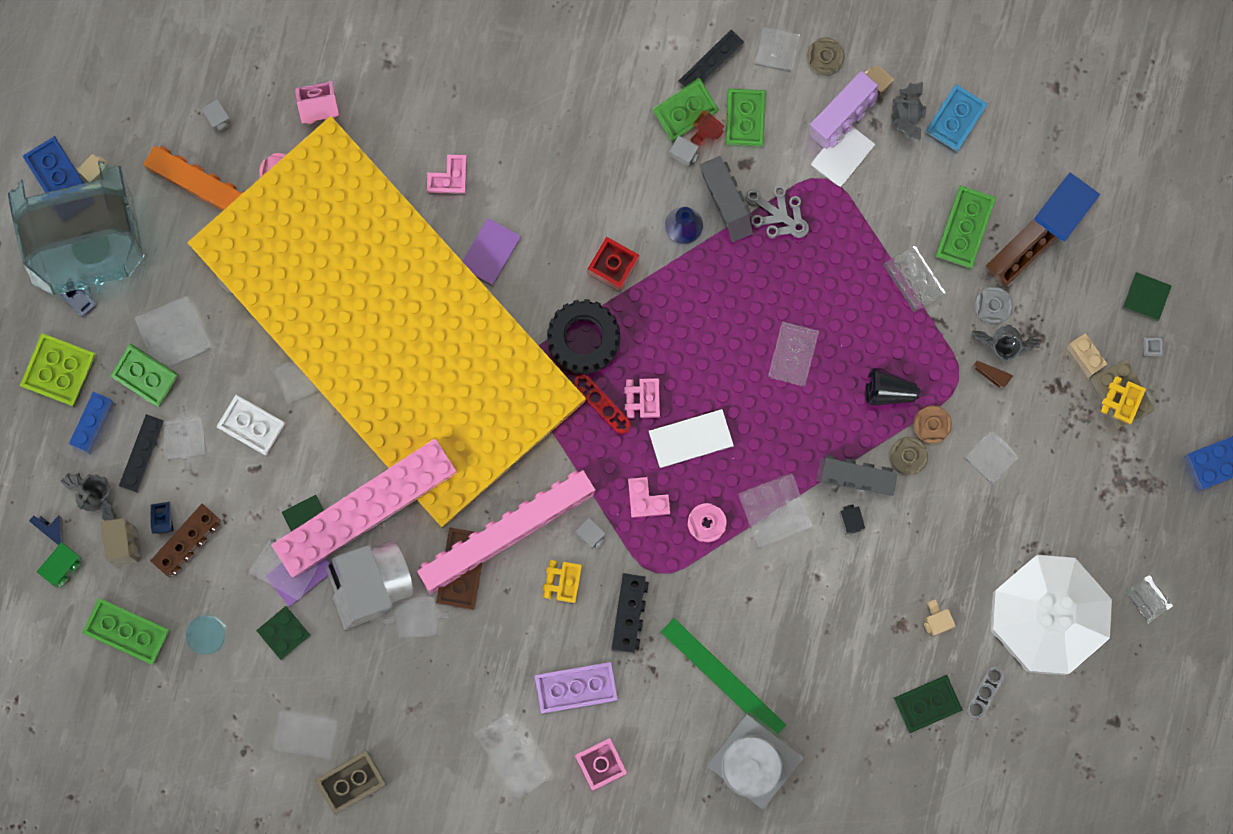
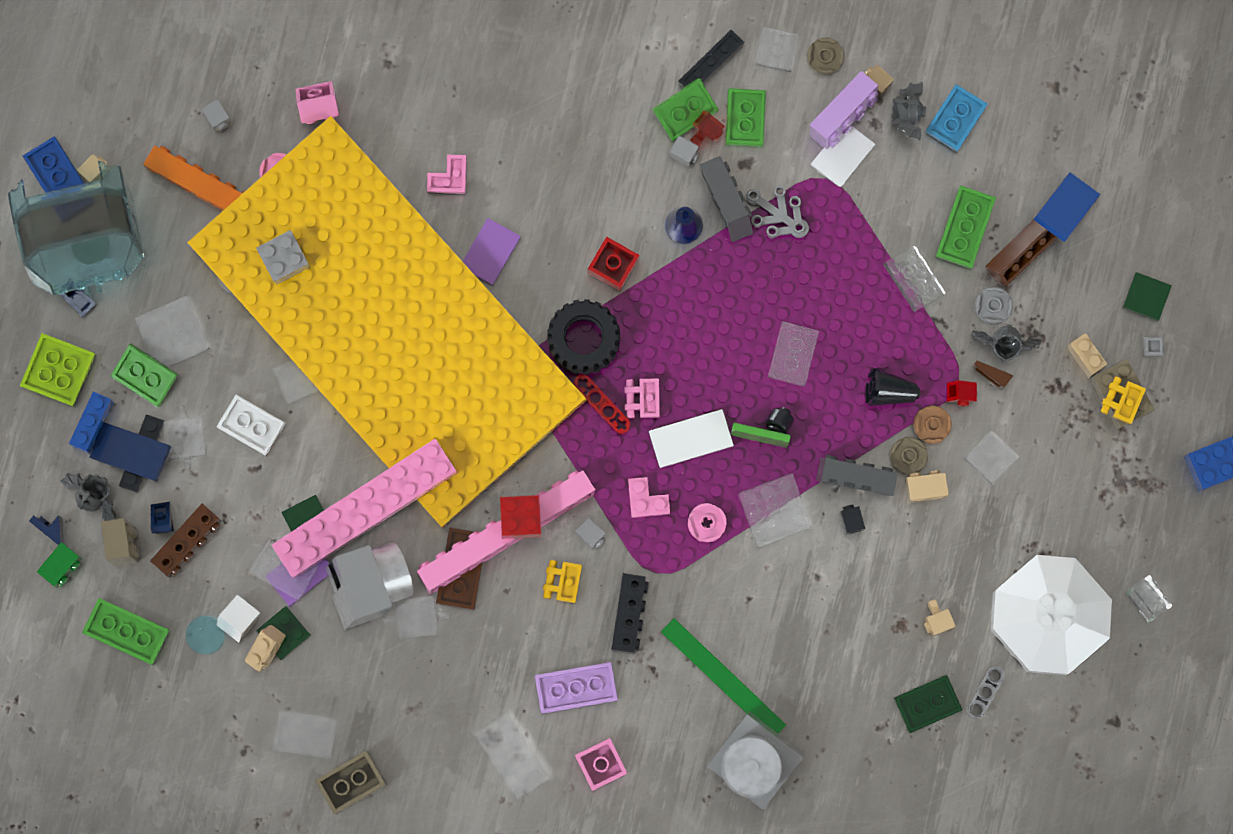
none -> dark blue tile [89,422,172,482]
none -> white head [217,595,260,643]
none -> tan brick [244,625,286,672]
none -> light grey brick [256,230,310,285]
none -> red brick [500,495,541,539]
none -> bright green tile [731,423,790,448]
none -> black head [766,407,794,434]
none -> tan brick [905,470,949,502]
none -> red brick [947,380,977,406]

